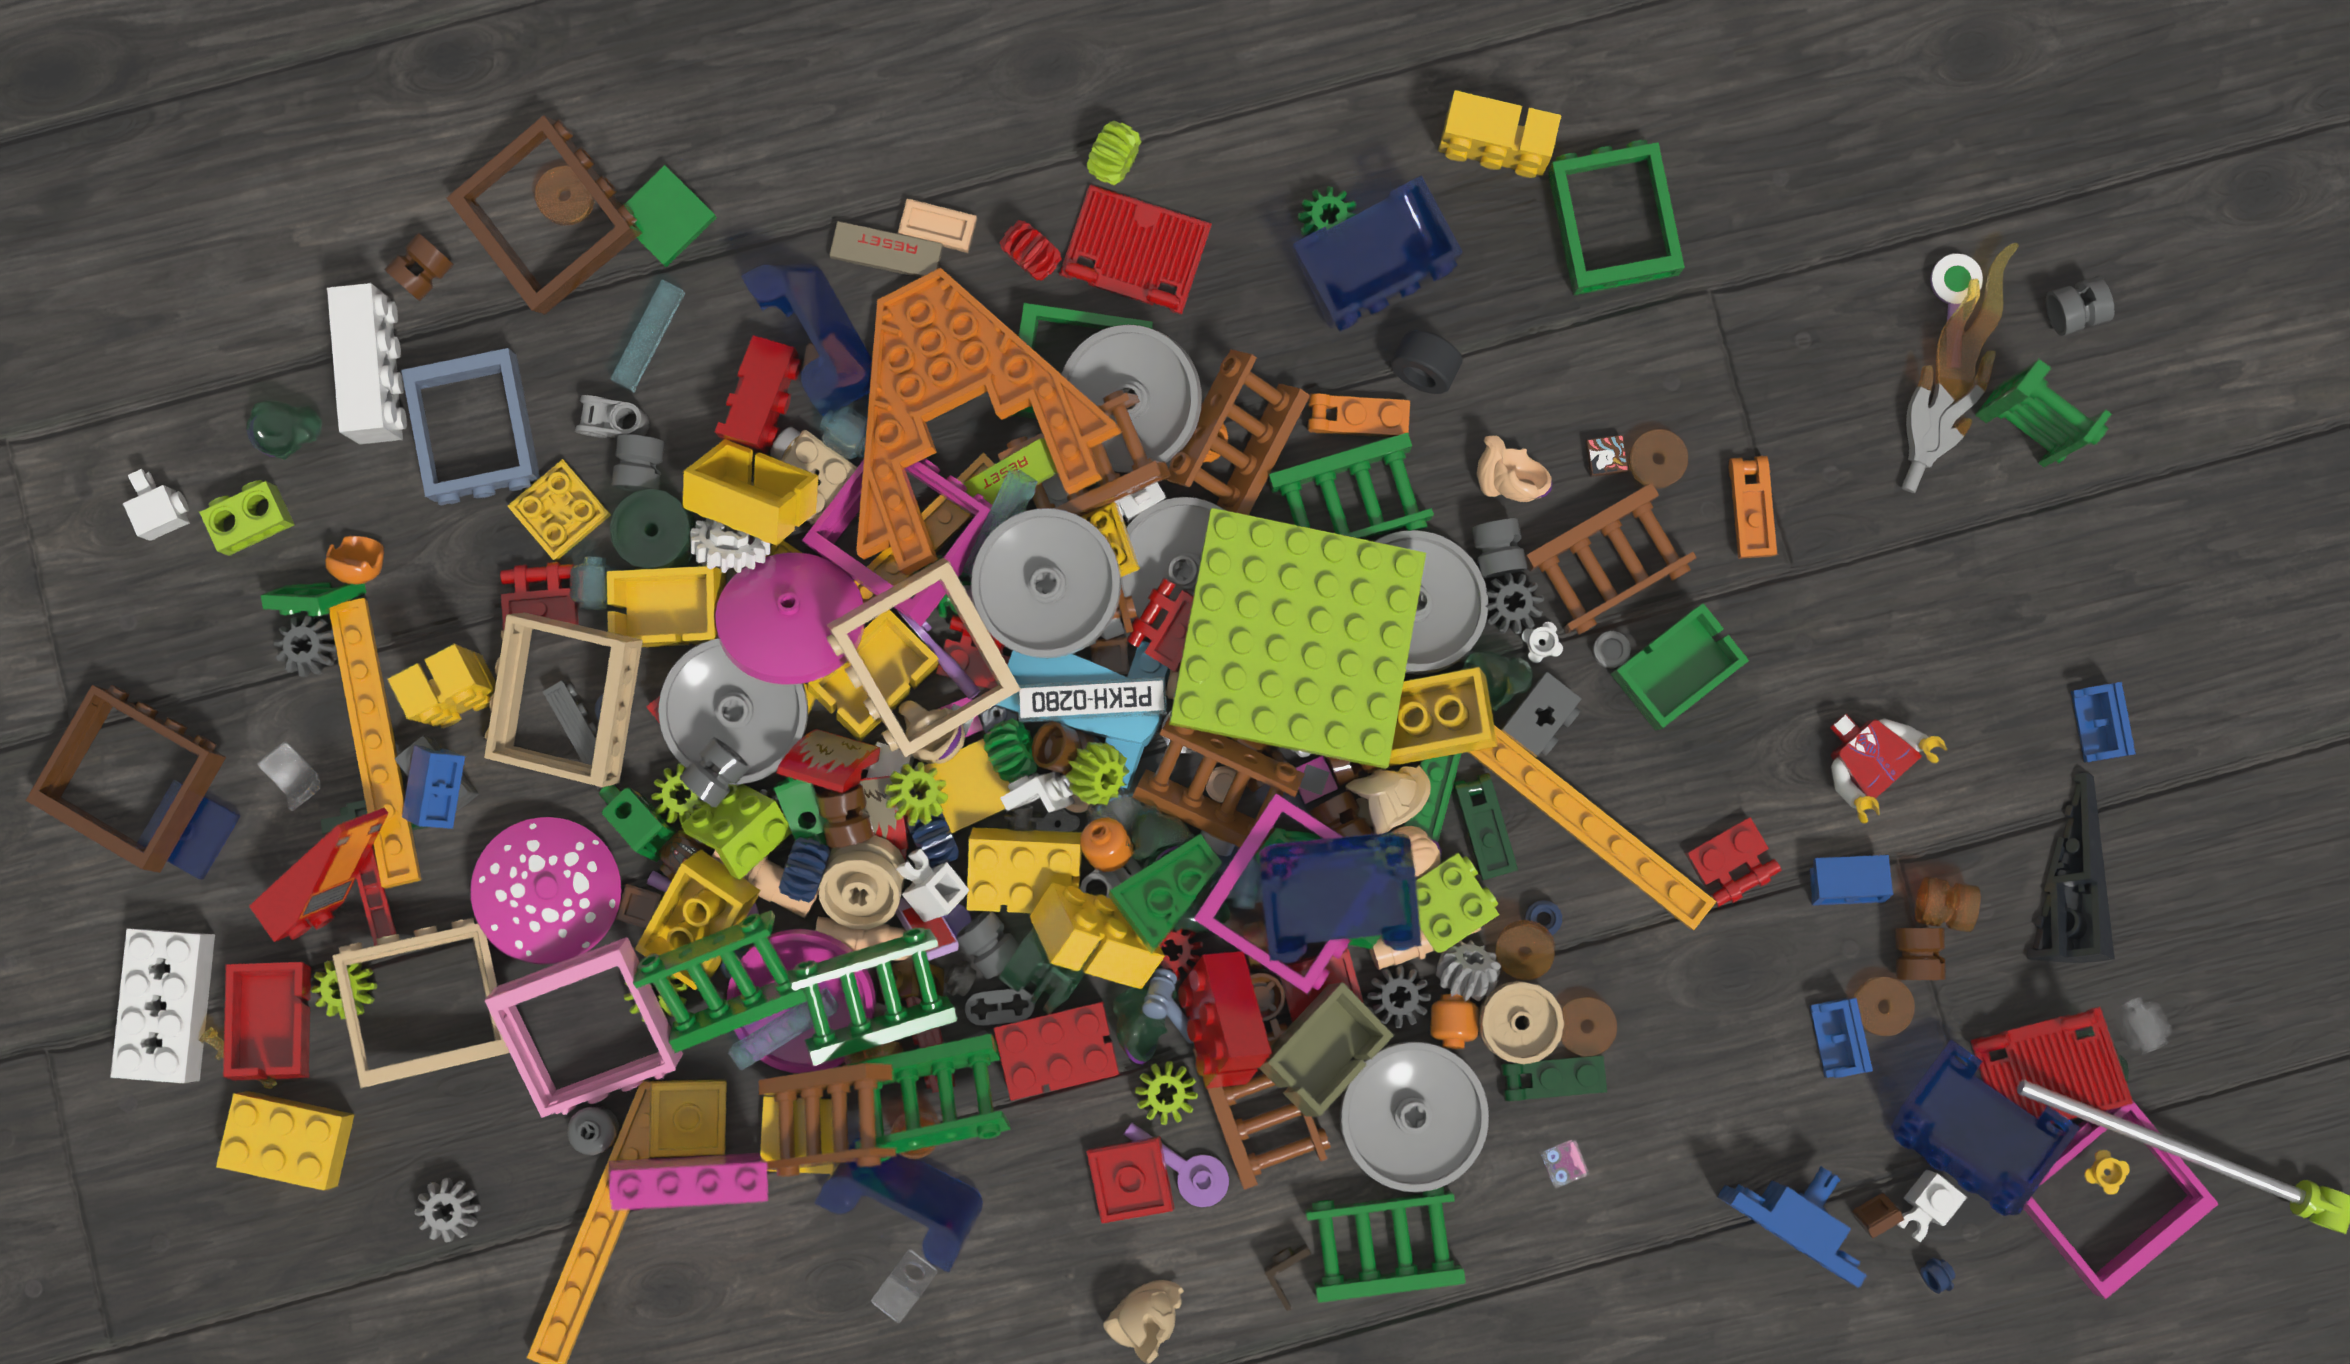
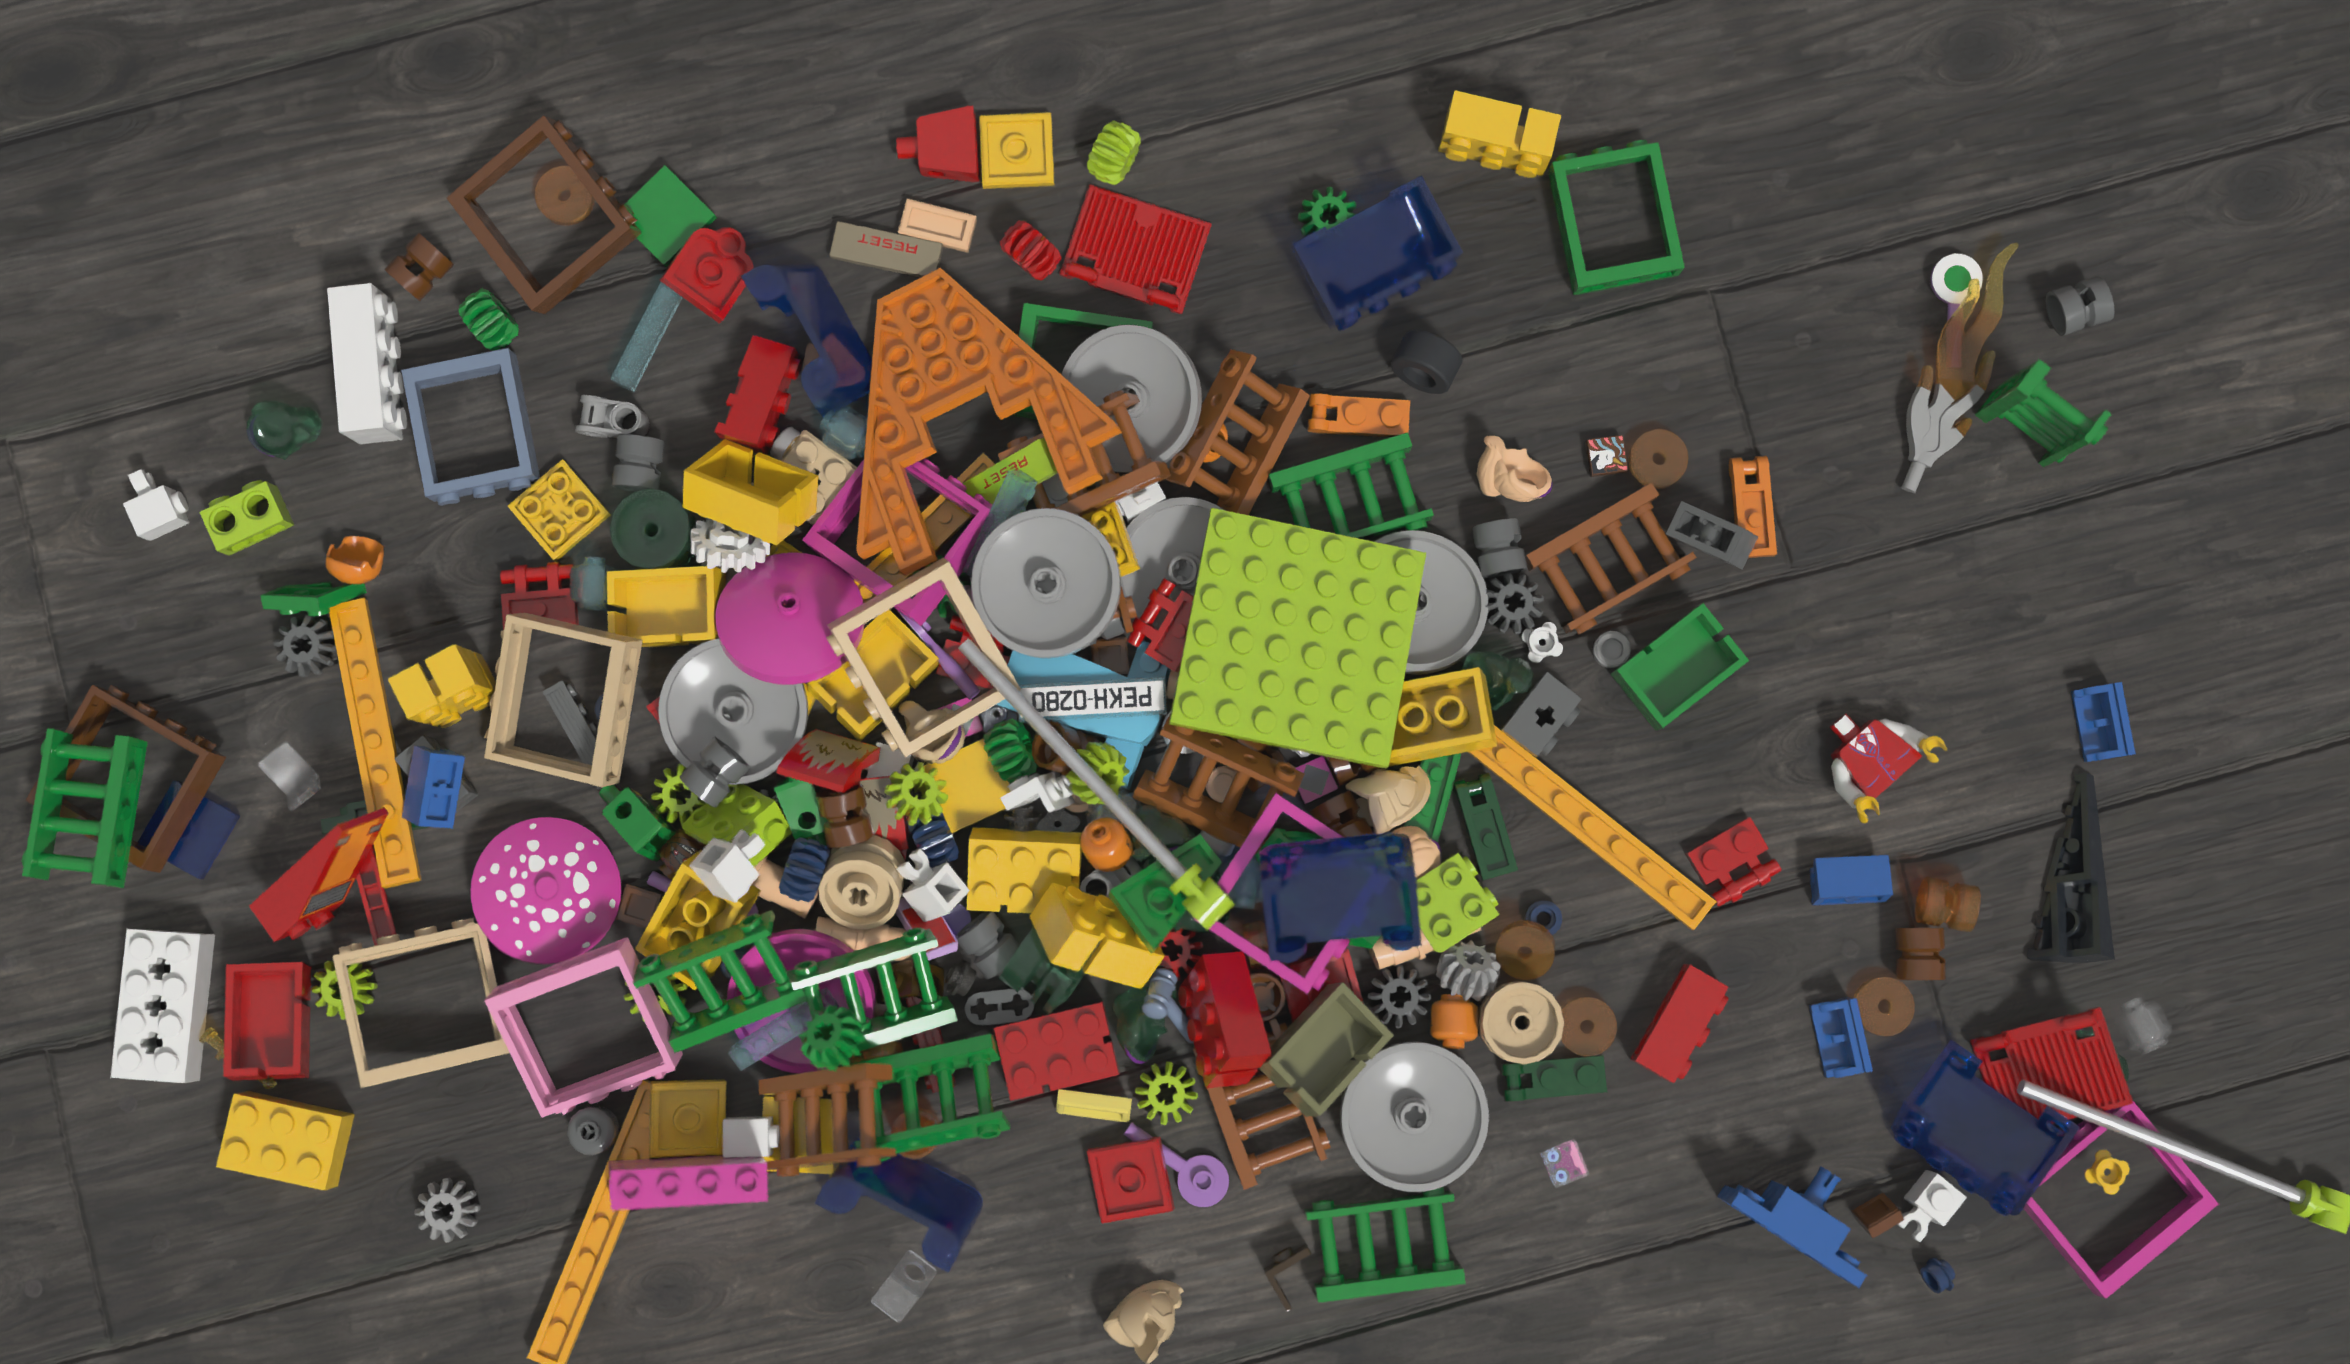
none -> green fence [22,729,148,888]
none -> green gear [459,288,519,351]
none -> red plate [660,227,754,323]
none -> white brick [690,830,766,902]
none -> white brick [723,1116,780,1158]
none -> green gear [798,1004,866,1072]
none -> red torso [896,106,979,182]
none -> flat silver piece [958,639,1235,930]
none -> yellow tile [980,112,1054,189]
none -> light yellow tile [1057,1089,1132,1123]
none -> red brick [1630,964,1729,1083]
none -> dark grey brick [1666,501,1758,570]

